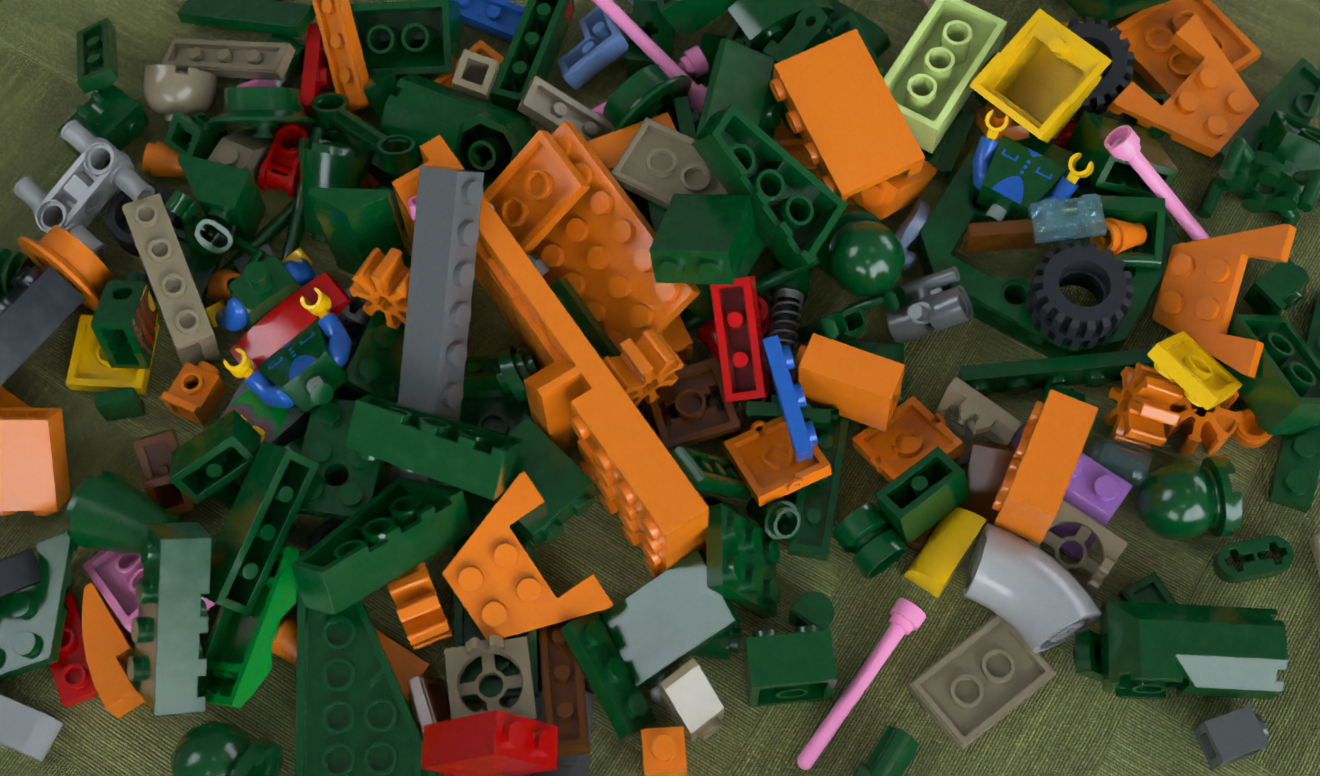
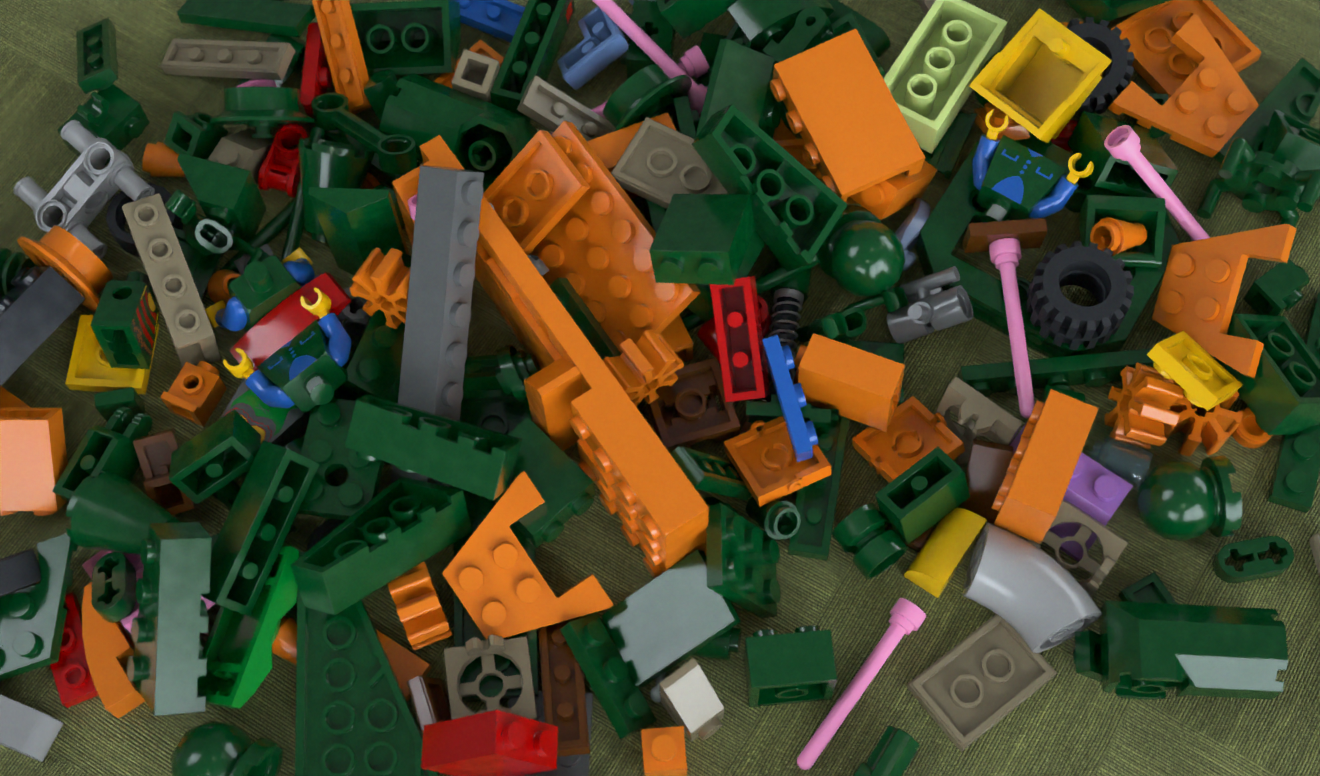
dark tan cylinder [142,64,217,124] -> none
dark green brick [789,592,834,630] -> none
clear light blue hips [1028,193,1107,244] -> none
dark grey brick [1193,705,1270,770] -> none
none -> dark green hinge [52,406,153,503]
none -> dark green beam [92,552,137,623]
none -> bright pink piece [989,238,1035,419]

